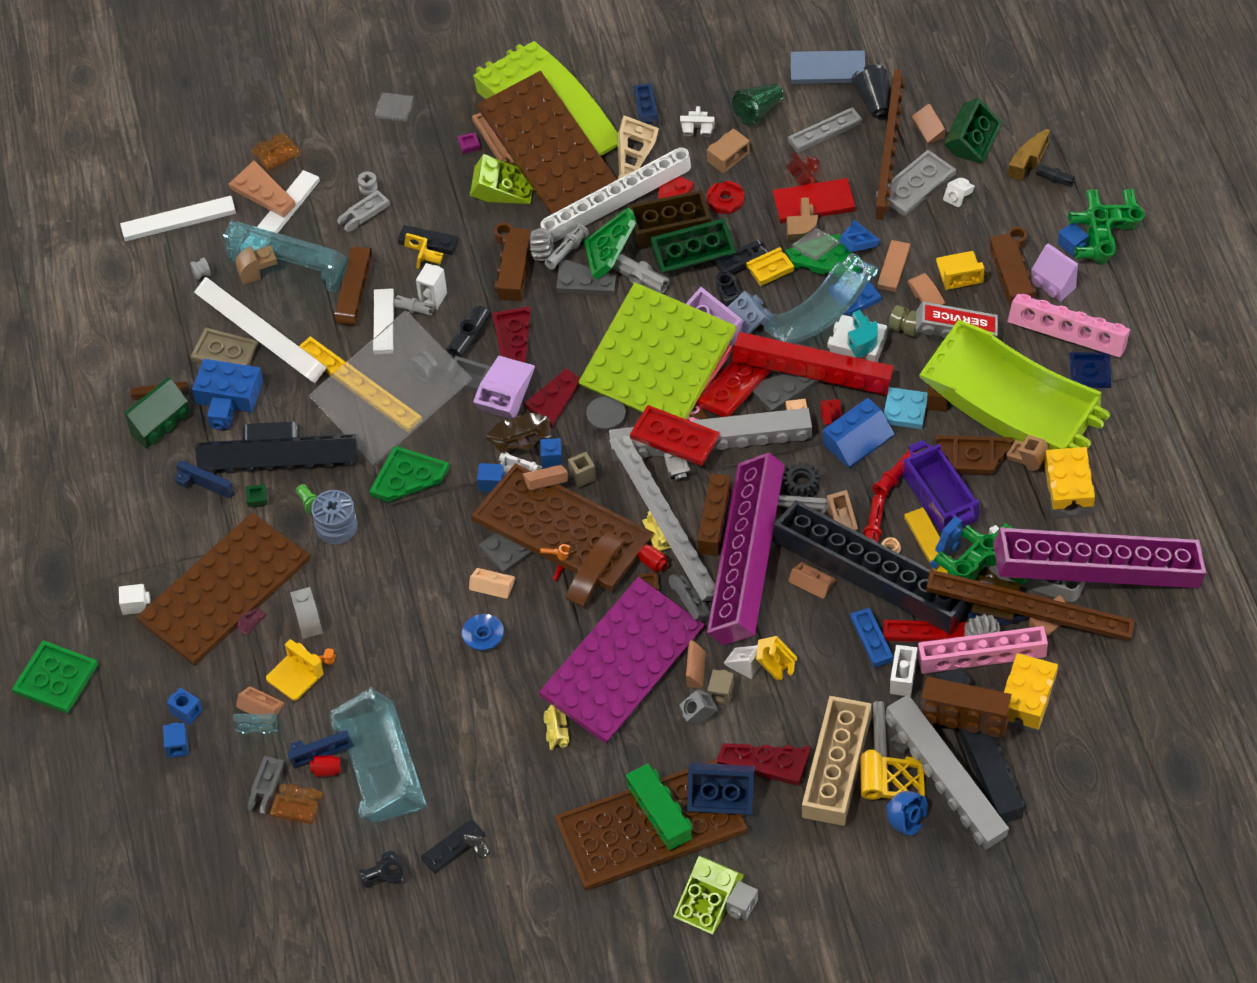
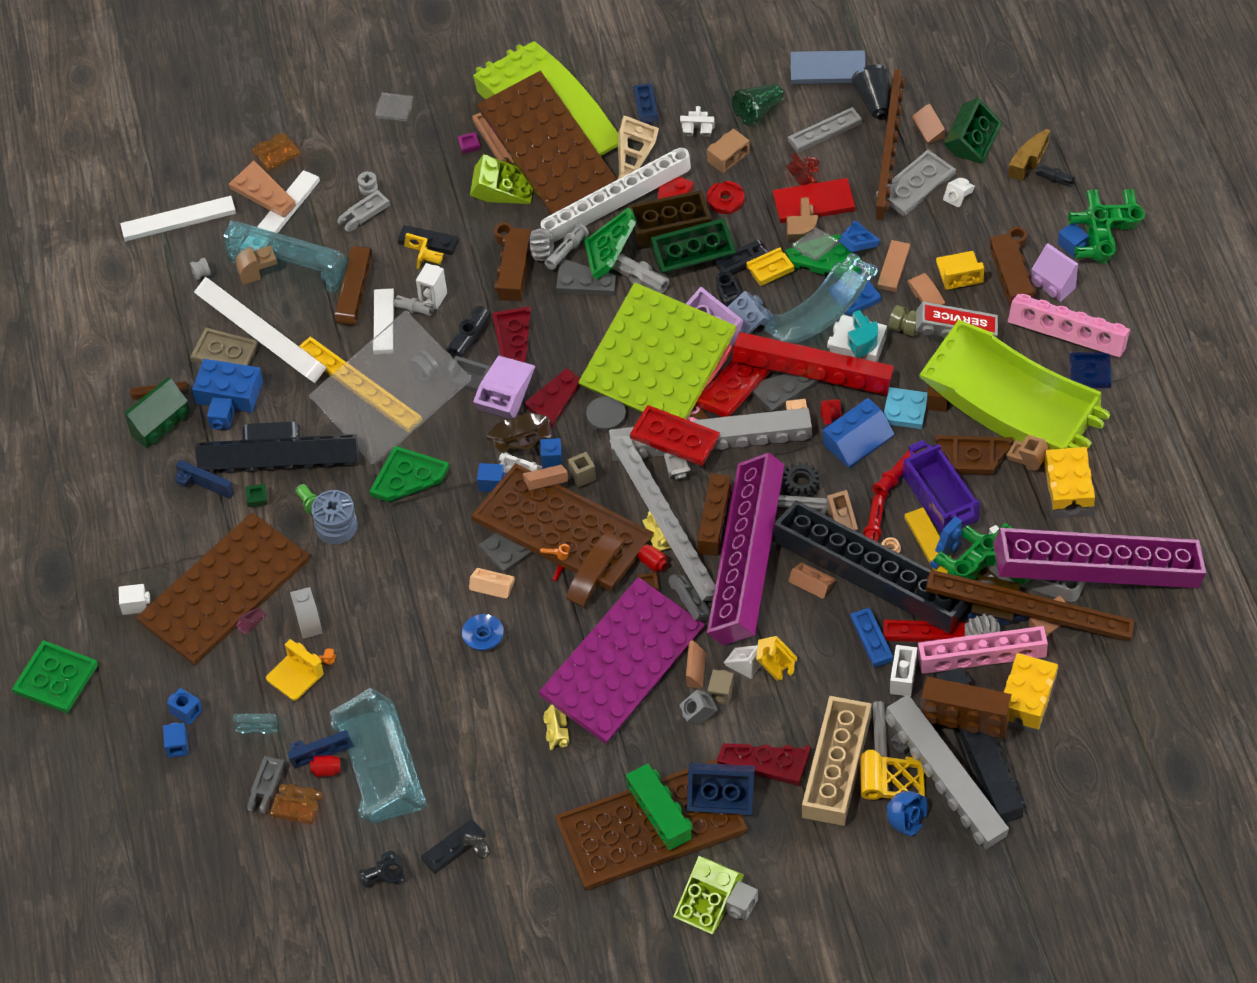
nougat slope [236,686,284,723] -> none

